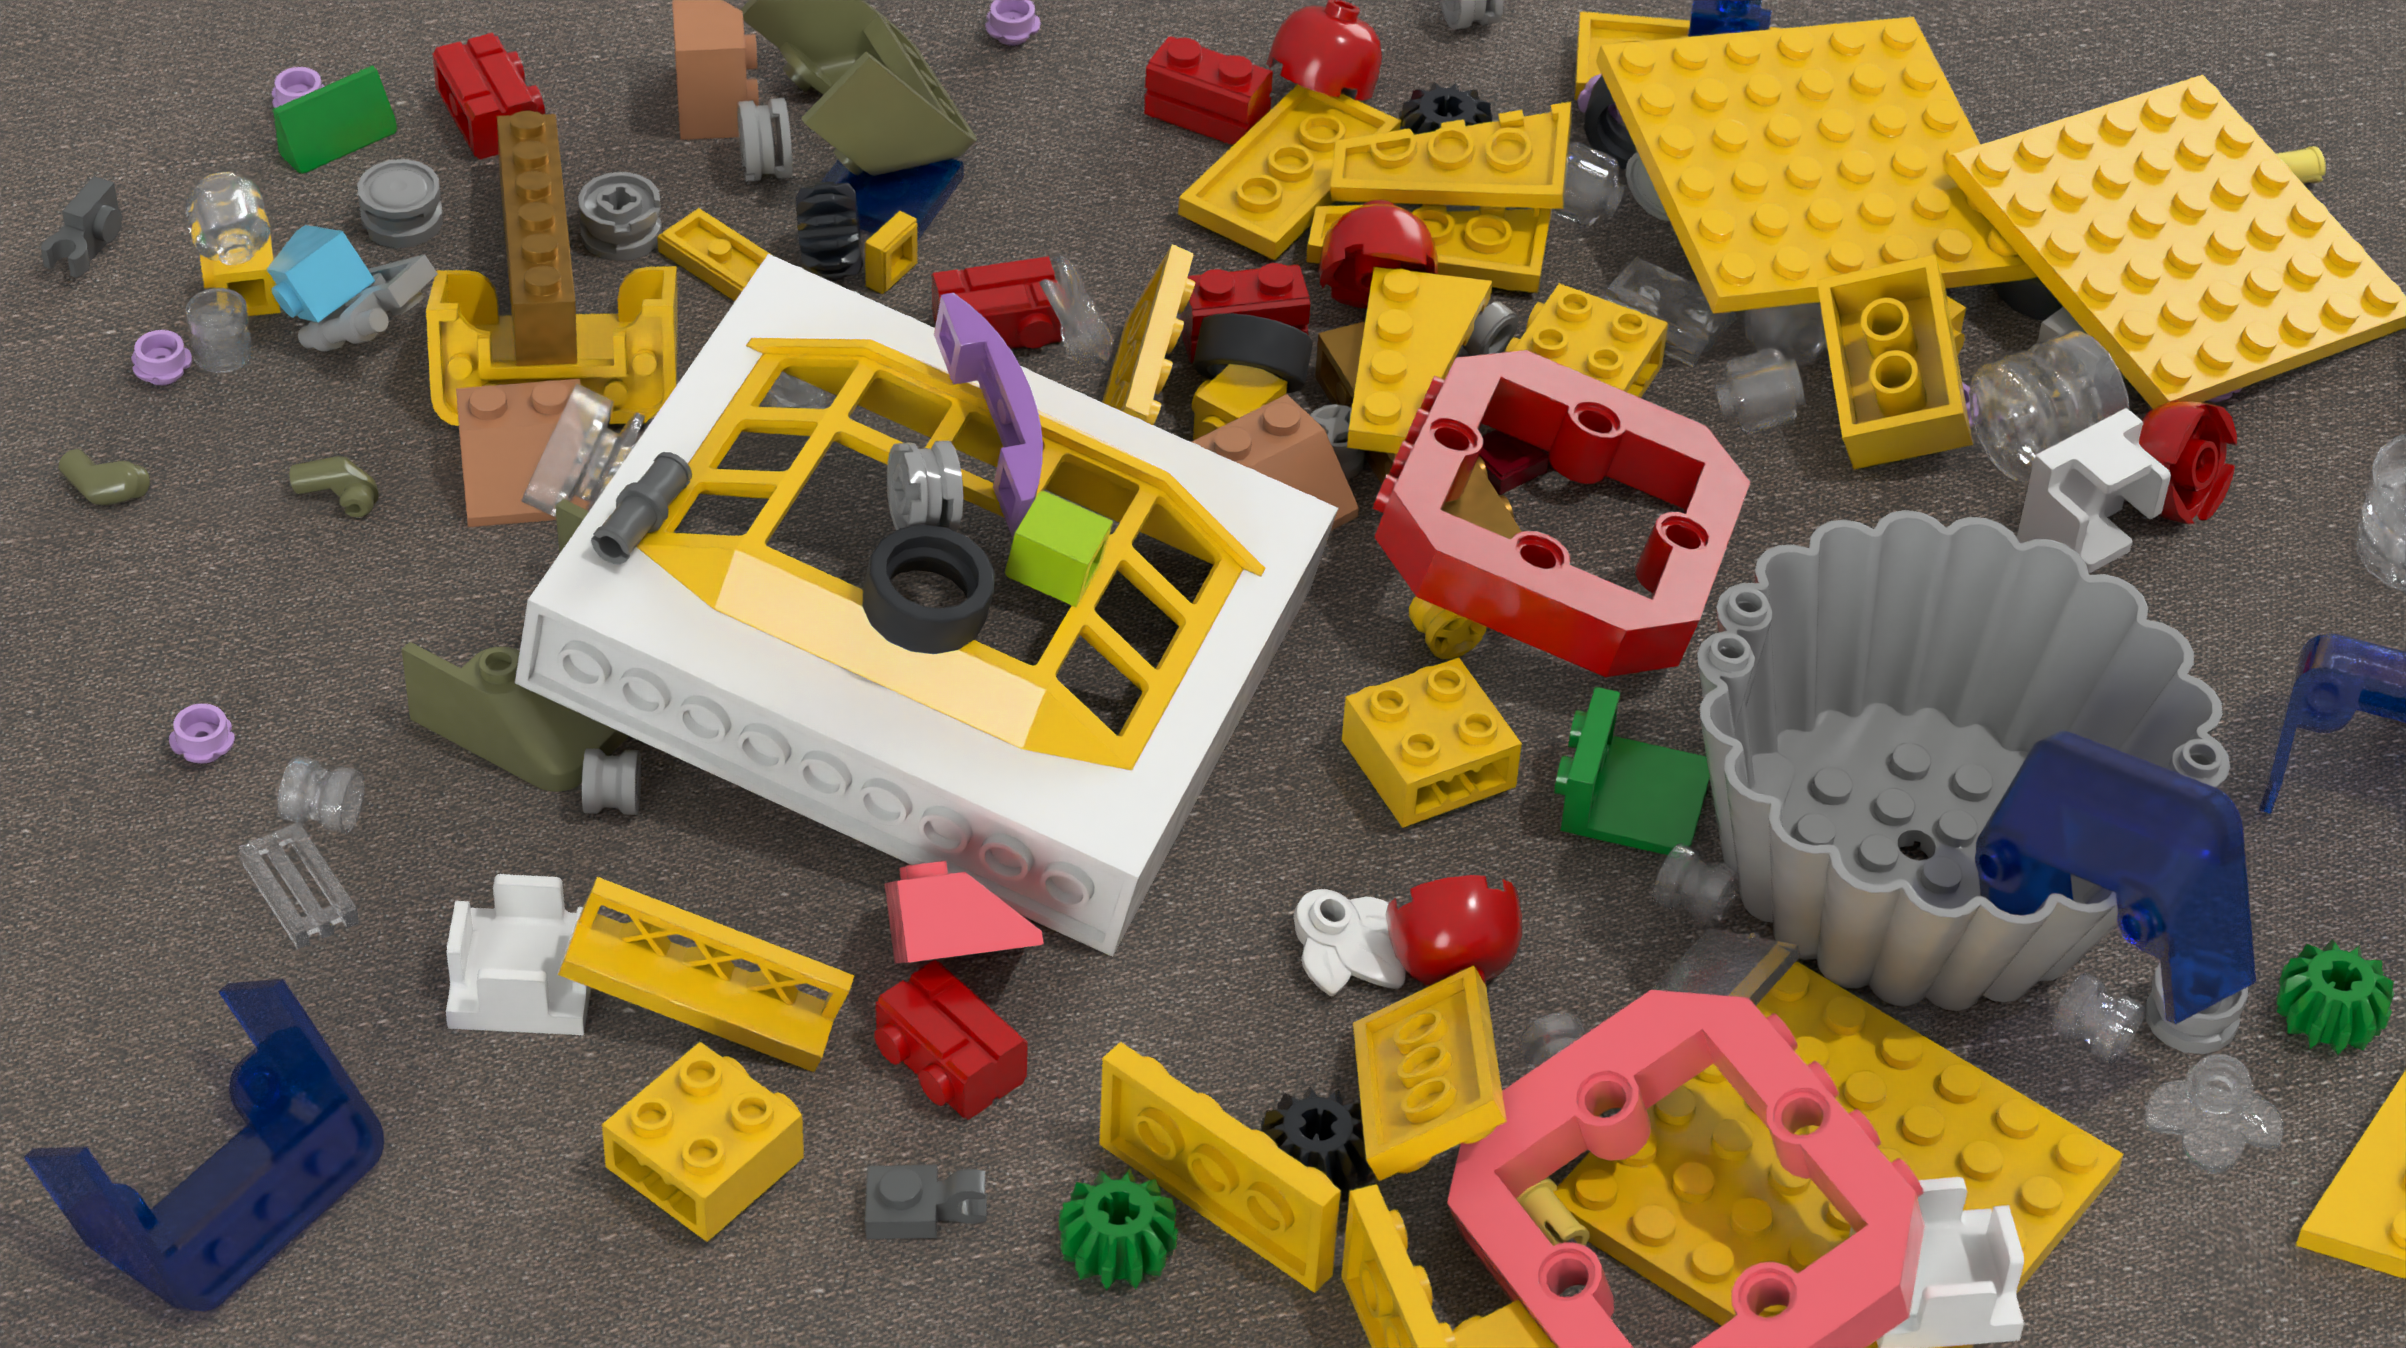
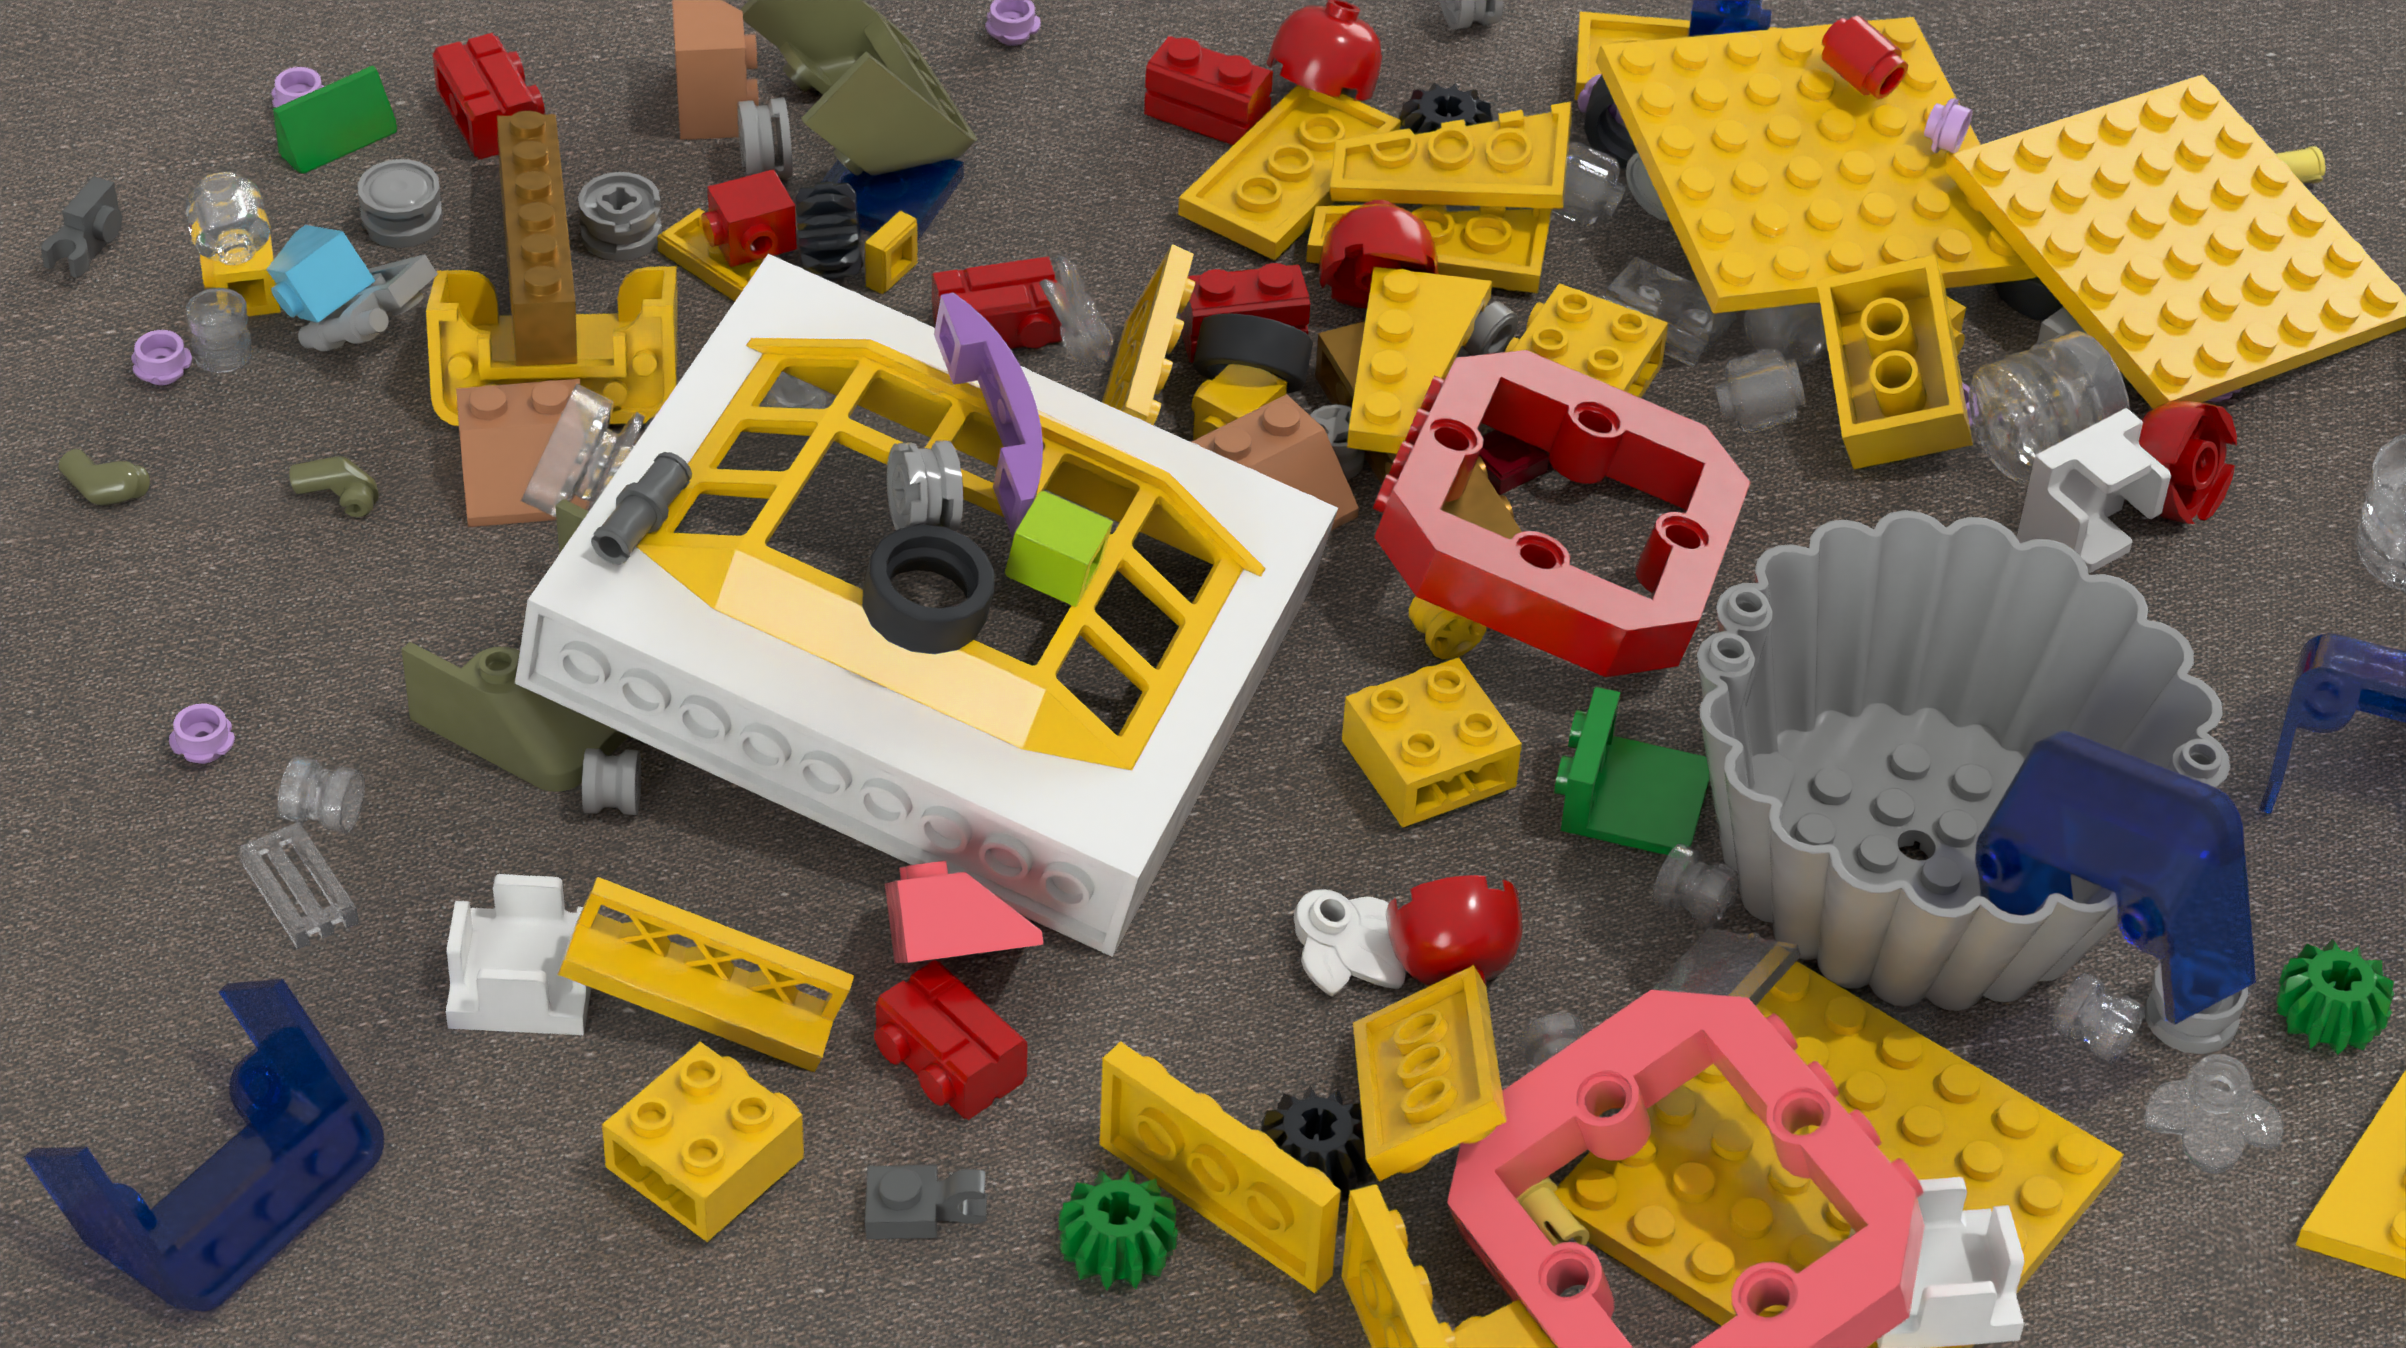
none -> red brick [702,169,797,268]
none -> red brick [1822,16,1908,100]
none -> lavender plate [1924,98,1973,153]

